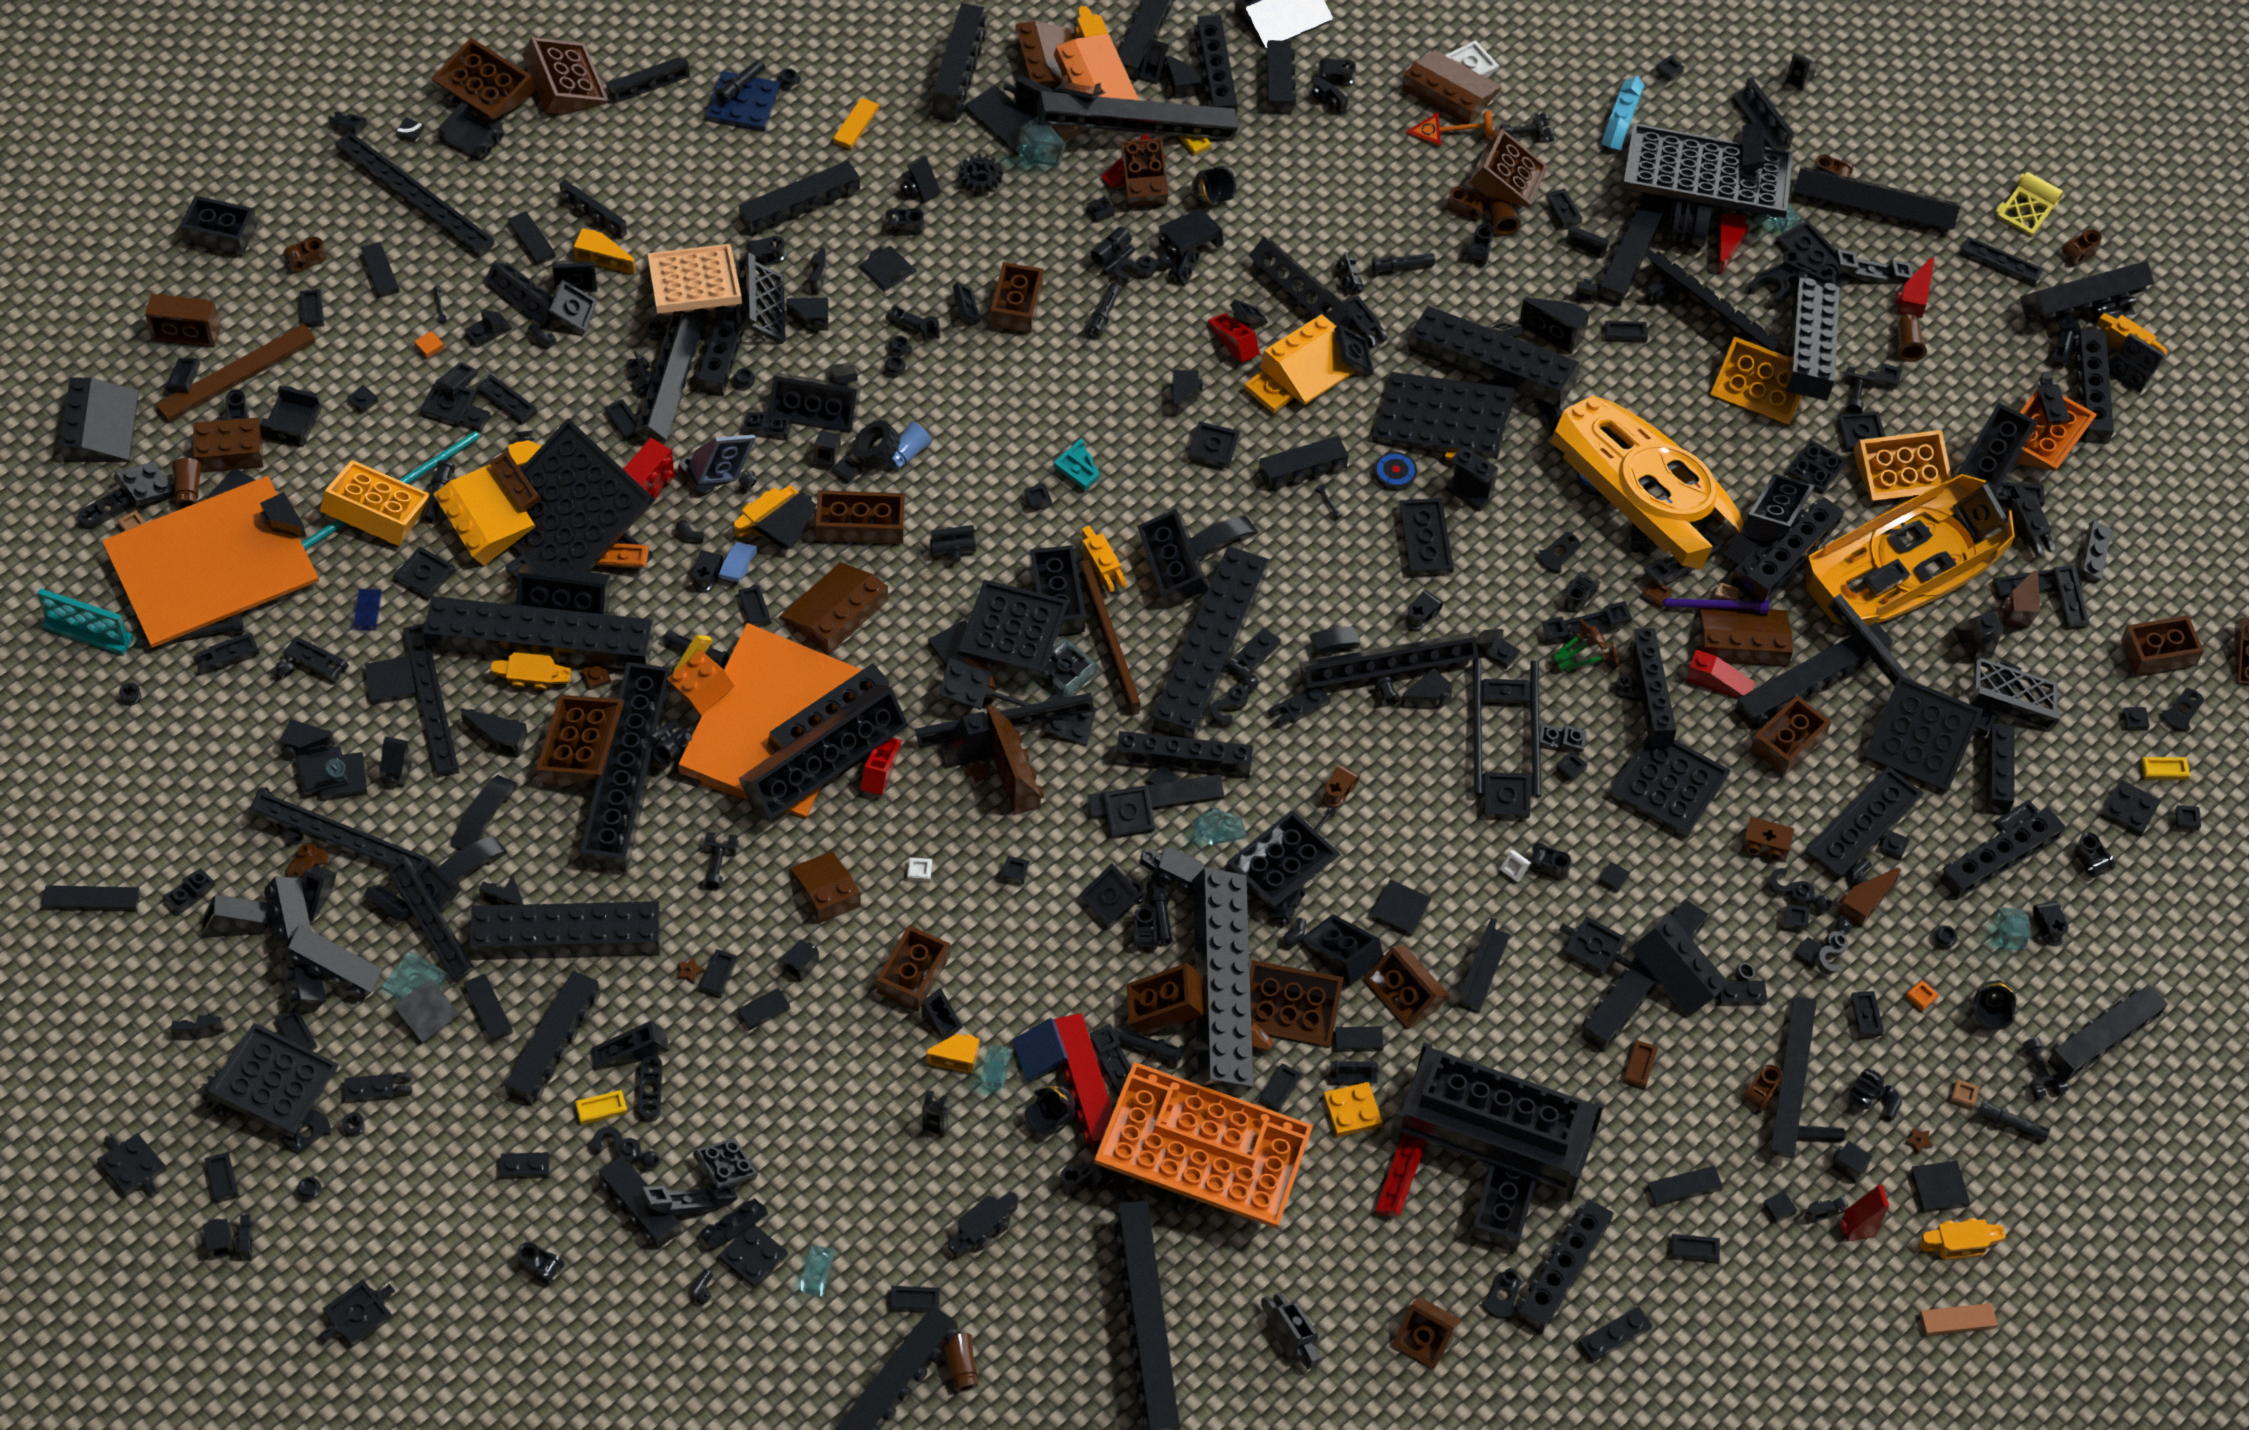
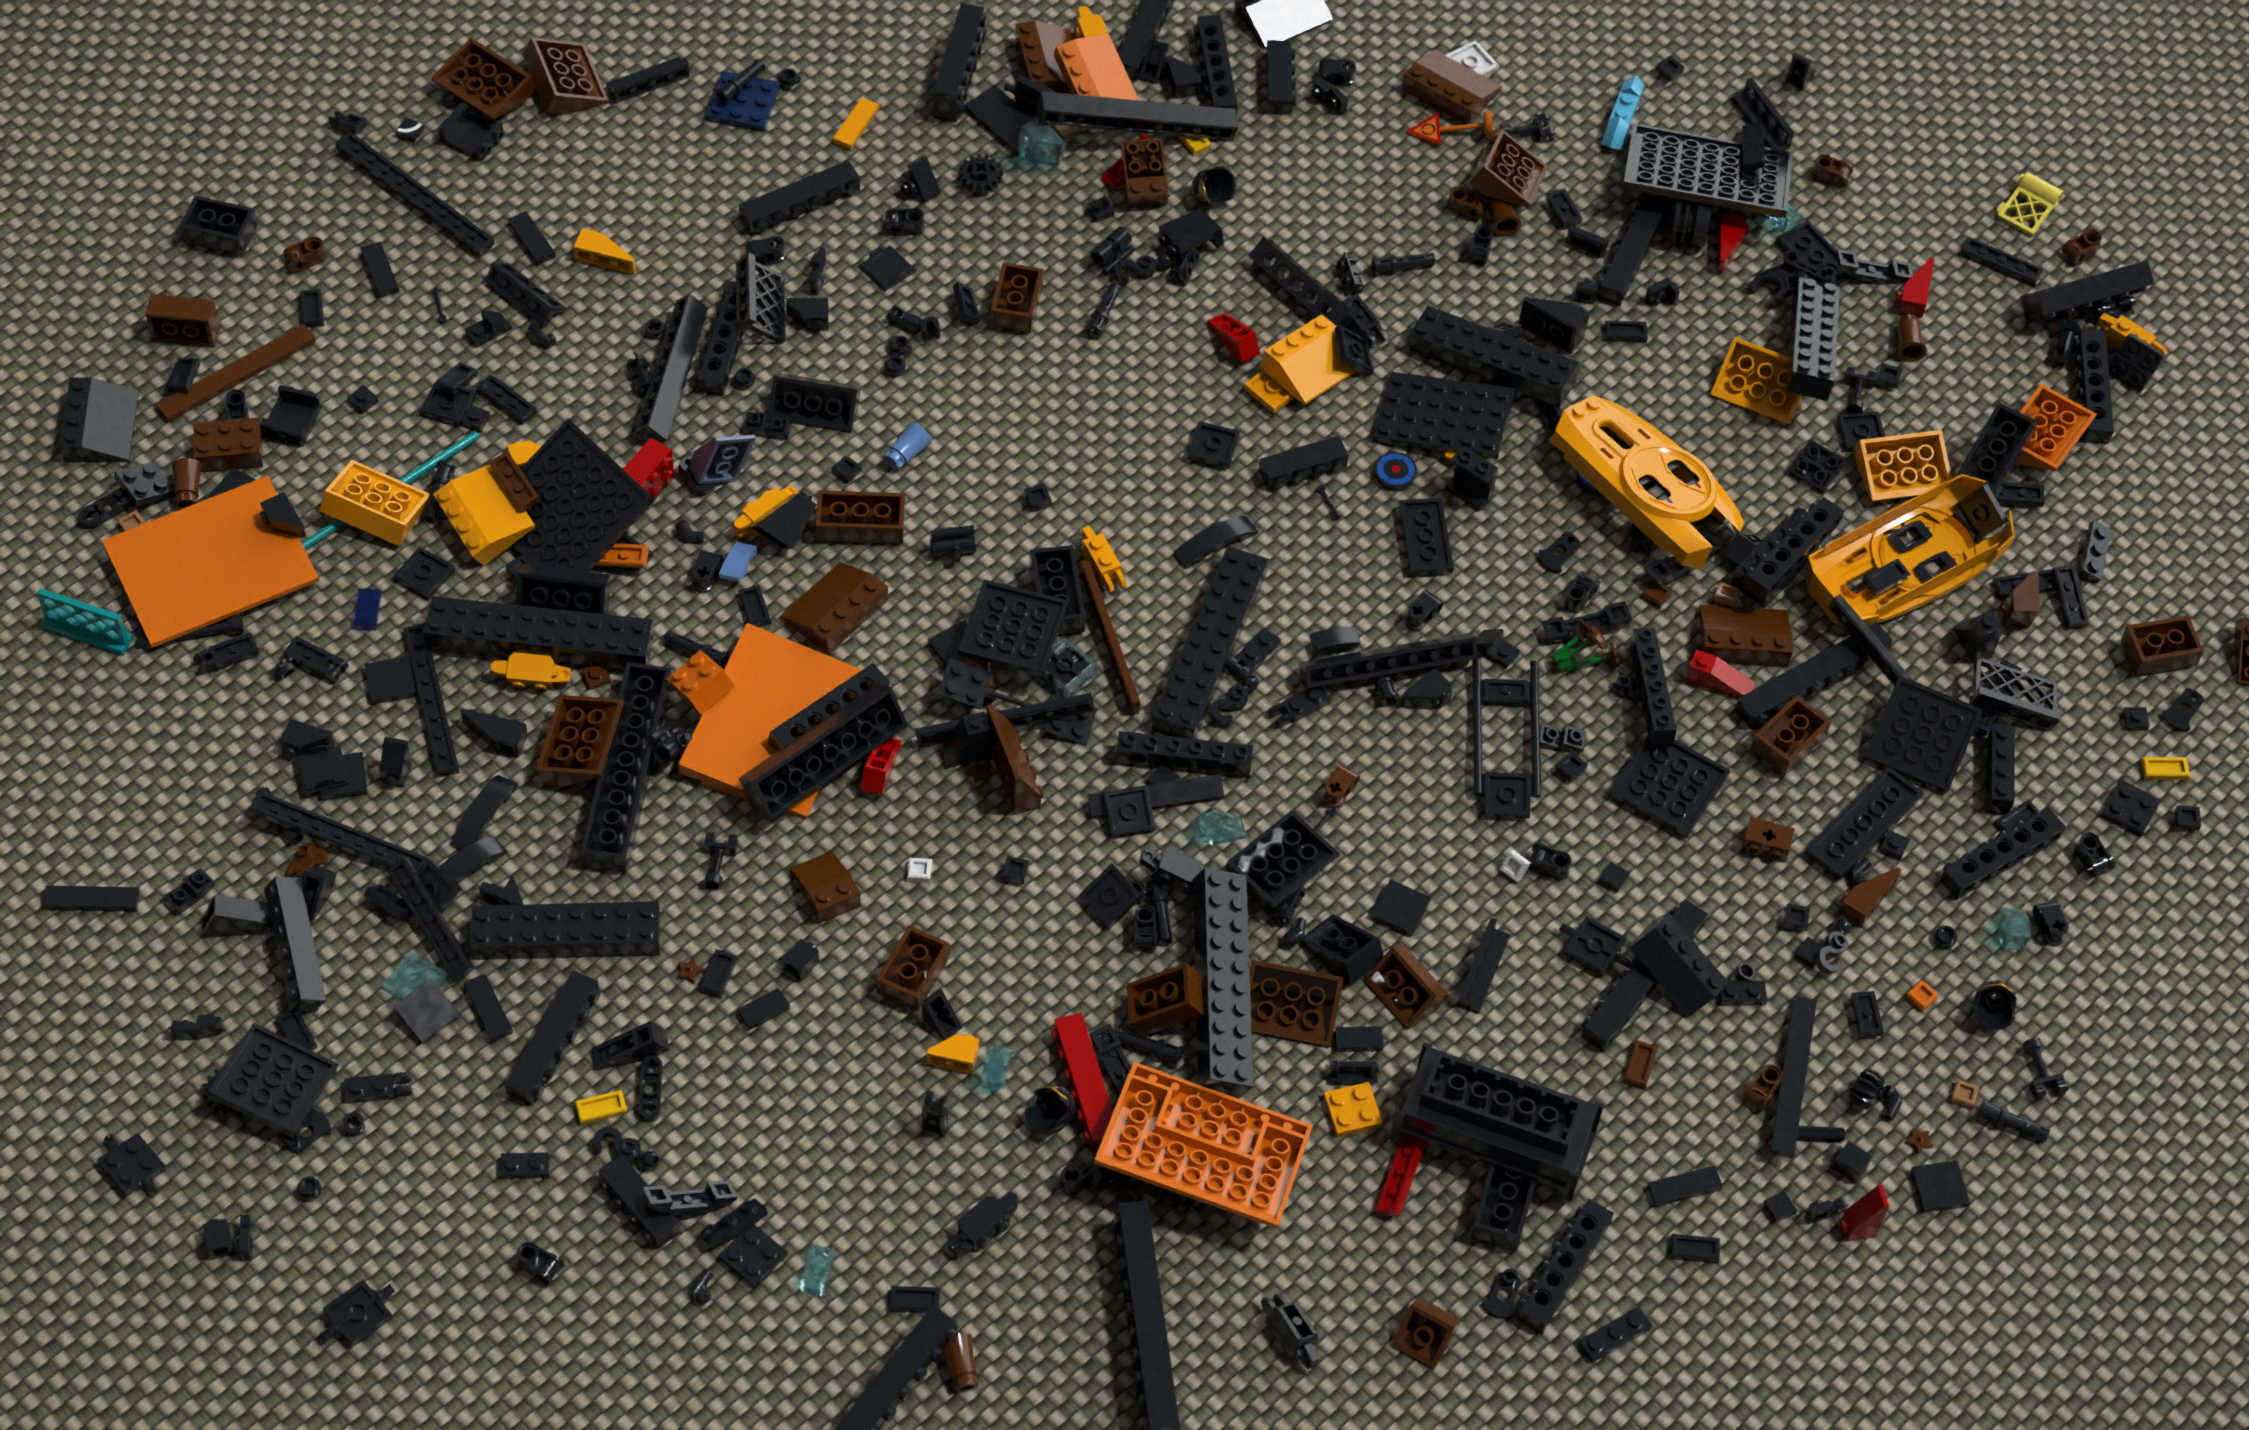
black bush [119,683,142,706] -> none
black tile [205,1152,240,1203] -> none
black brick [281,924,382,999] -> none
clear light blue hinge [325,758,345,777] -> none
orange tile [414,331,444,358] -> none
black bush [514,430,535,442] -> none
black tile [546,279,598,336] -> none
black slope [552,260,598,293] -> none
black plate [559,179,627,239] -> none
black tile [604,399,638,441] -> none
light nougat plate [648,244,742,315] -> none
yellow tile [674,635,713,671] -> none
black tile [693,1138,758,1192] -> none
black plate [738,471,758,492] -> none
black brick [813,431,841,466] -> none
black tile [830,362,858,384] -> none
black tyre [852,420,900,468] -> none
dark blue tile [1013,1018,1069,1082] -> none
teal wing [1053,438,1100,491] -> none
black piece [1054,76,1106,99] -> none
black brick [1137,508,1209,607] -> none
black slope [1172,370,1203,417] -> none
black slope [1230,299,1268,330] -> none
dark orange slope [1251,1023,1273,1051] -> none
black tile [1258,1063,1302,1113] -> none
black plate [1645,250,1786,355] -> none
dark purple piece [1663,598,1769,615] -> none
black slope [1744,474,1815,542] -> none
black piece [1768,868,1832,913] -> none
black brick [1794,166,1961,232] -> none
light orange hinge [1919,1218,2006,1260] -> none
nougat tile [1920,1303,1998,1336] -> none
black hinge [2009,484,2055,556] -> none
black hinge [2037,371,2070,425] -> none
black brick [2047,984,2168,1081] -> none

